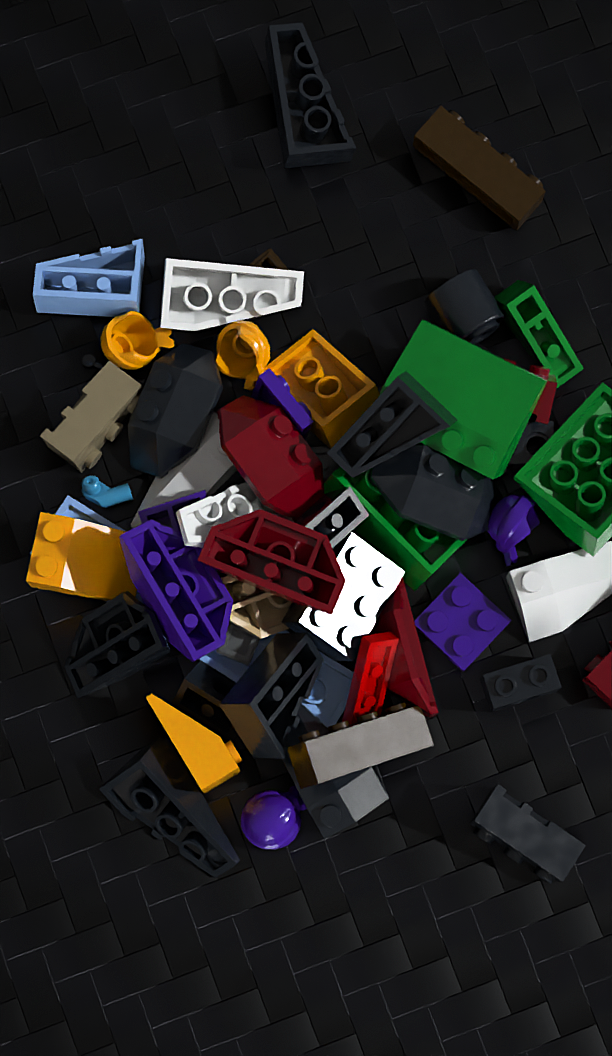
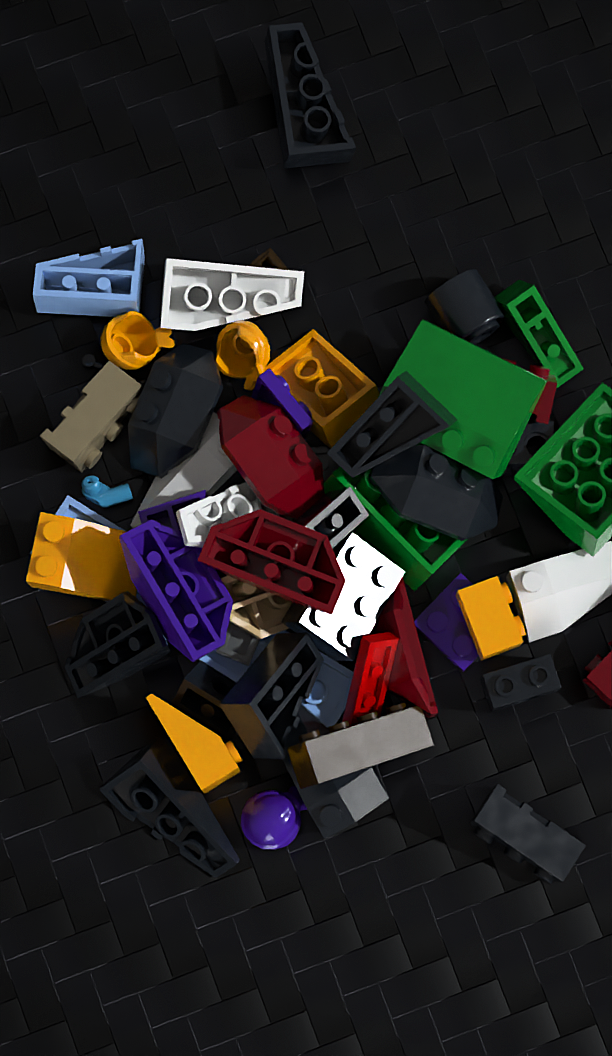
dark brown brick [413,106,546,231] -> none
dark purple hat [487,494,540,567] -> none
none -> light orange brick [455,576,526,661]

